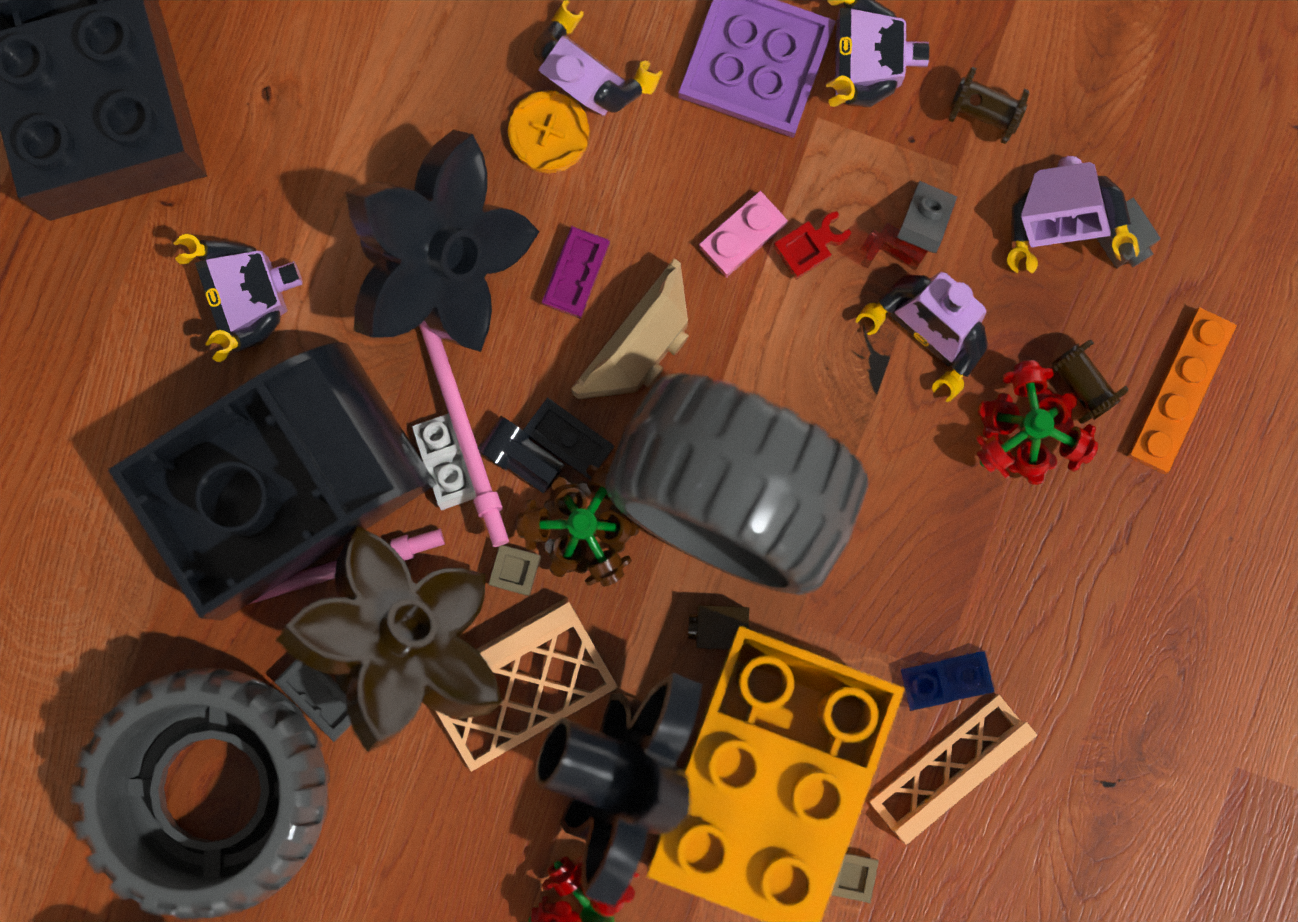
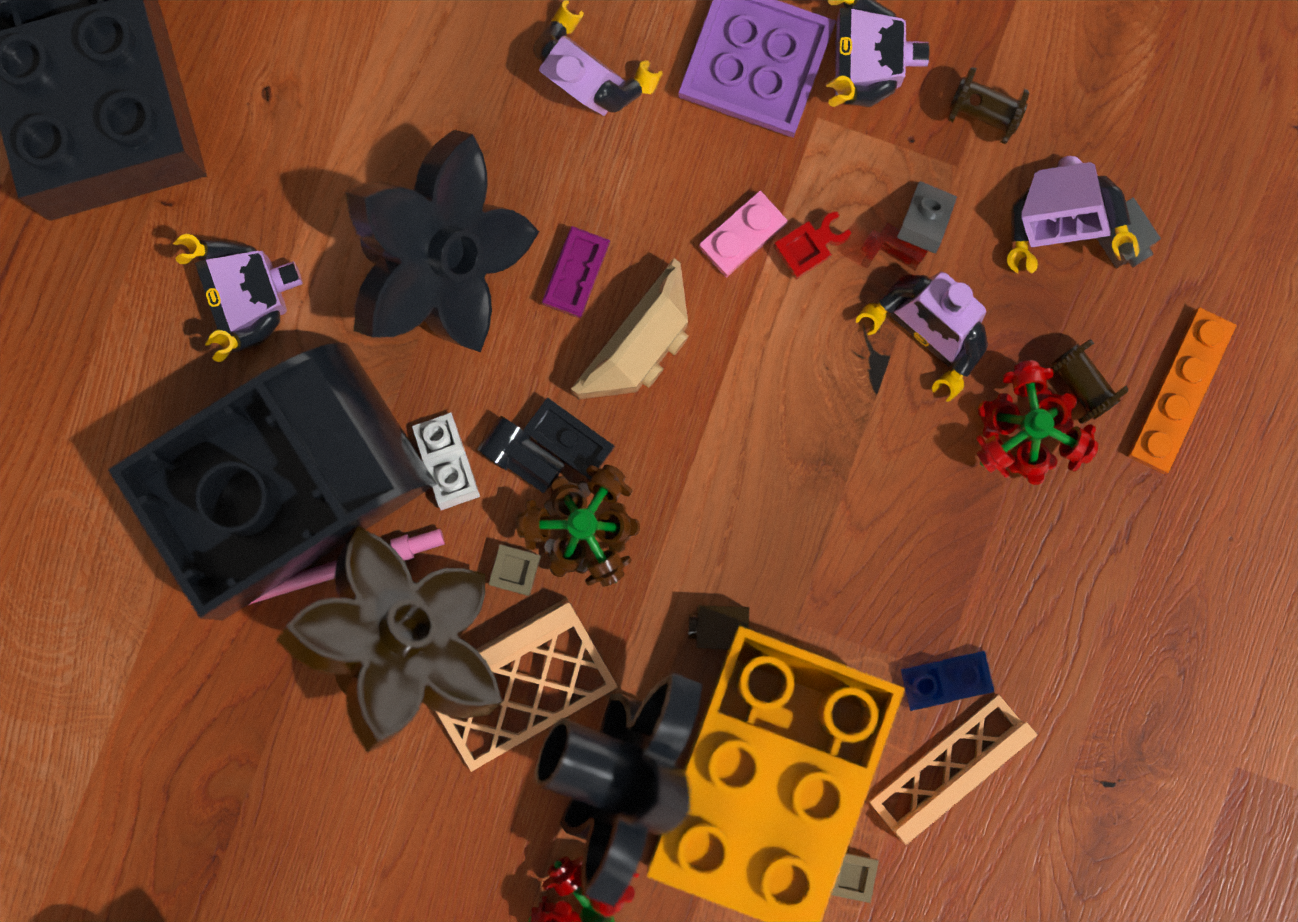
dark grey tyre [70,668,330,919] -> none
dark grey plate [274,659,351,742] -> none
bright pink bar [419,321,509,547] -> none
light orange tile [508,90,590,174] -> none
dark grey tyre [605,373,868,595] -> none

